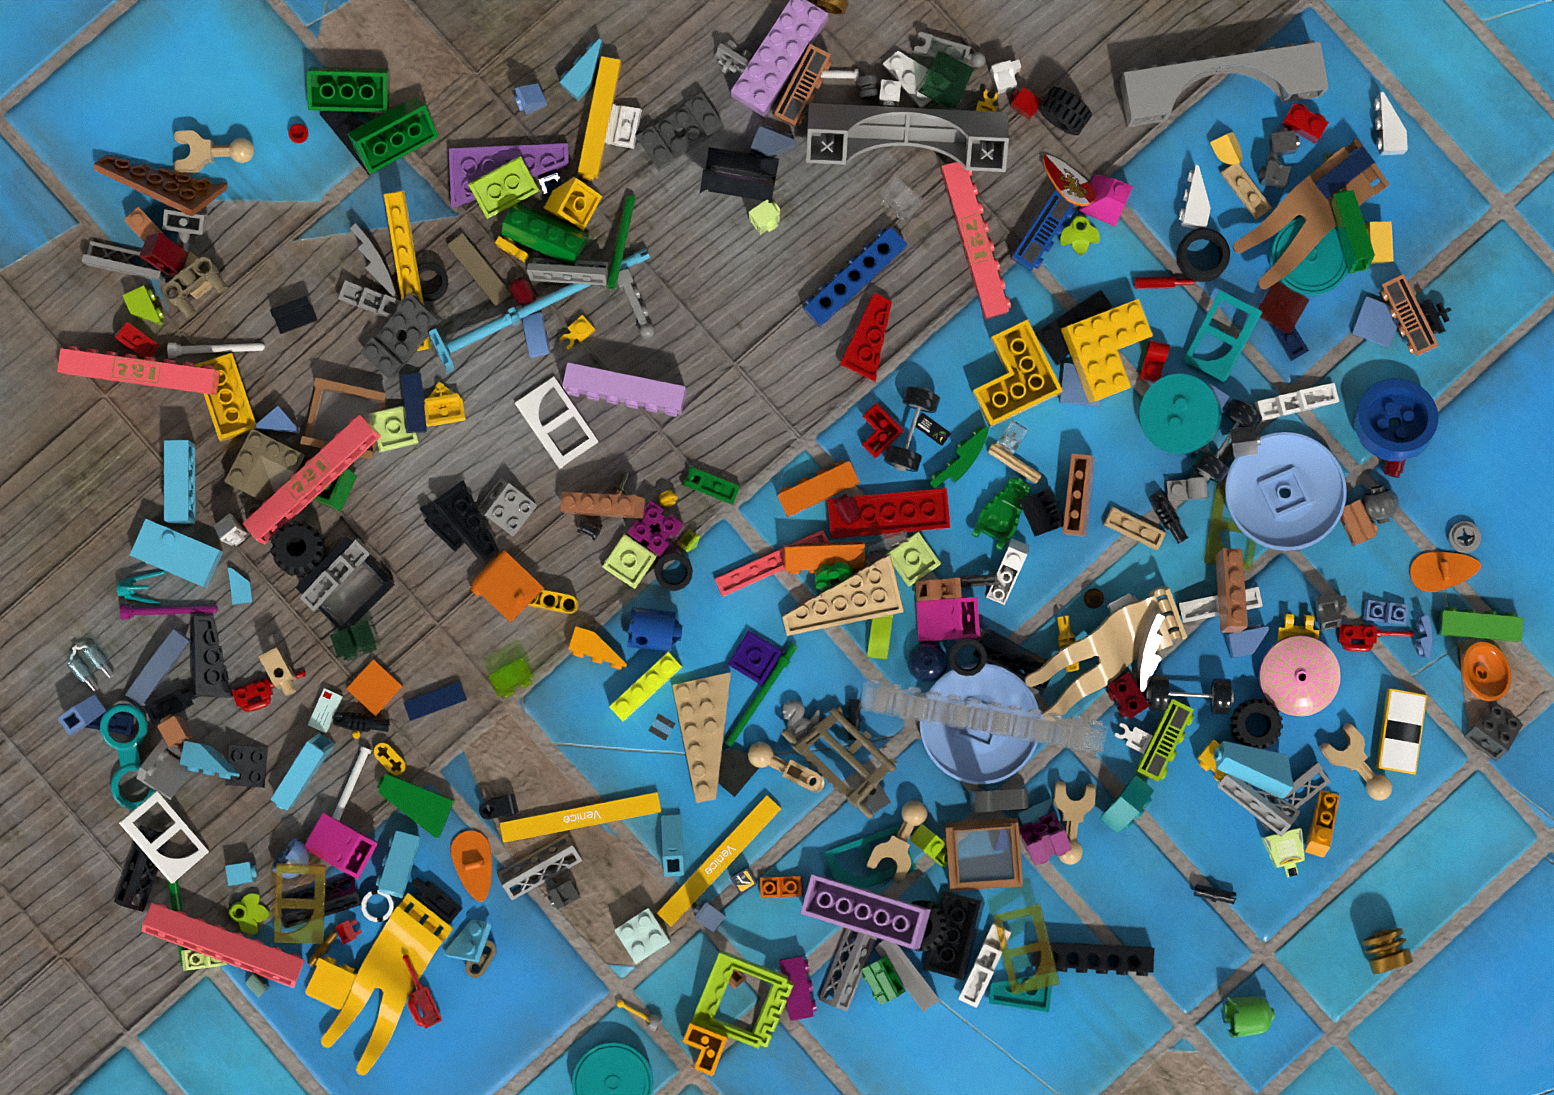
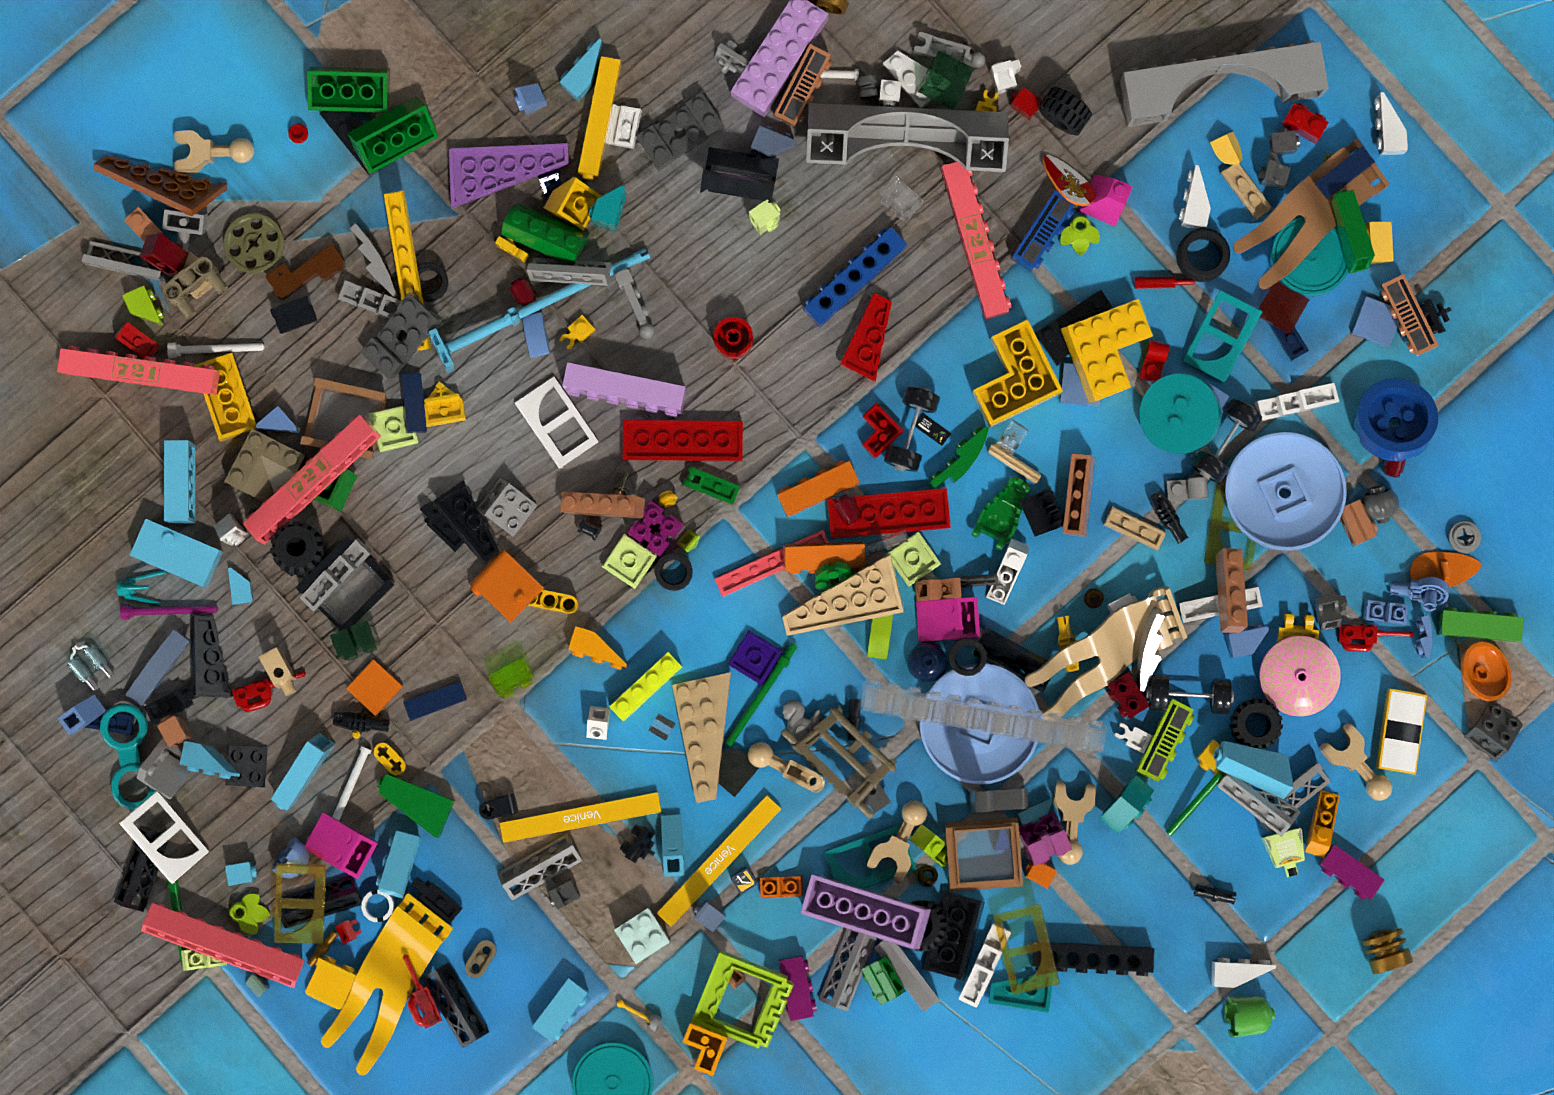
light aqua tile [308,688,343,733] -> none
medium azure wing [444,919,492,963] -> none
dark tan tile [447,233,512,307] -> none
orange shield [451,831,492,902] -> none
lime tile [468,156,539,219] -> none
green piece [606,195,636,290] -> none
blue cylinder [627,607,683,652] -> none
flat silver brick [1230,426,1261,457] -> none
none -> olive wedge [224,214,285,274]
none -> reddish brown piece [265,244,346,301]
none -> black fence [422,962,489,1048]
none -> medium azure brick [532,977,589,1042]
none -> white brick [586,706,610,740]
none -> teal slope [589,186,627,232]
none -> black hips [620,825,655,863]
none -> red plate [623,420,743,462]
none -> red brick [713,317,753,360]
none -> dark brown piece [917,866,938,887]
none -> orange brick [1024,861,1057,889]
none -> green bar [1166,771,1225,836]
none -> white slope [1211,958,1276,988]
none -> magenta brick [1318,845,1385,900]
none -> medium blue pin [1390,577,1449,611]

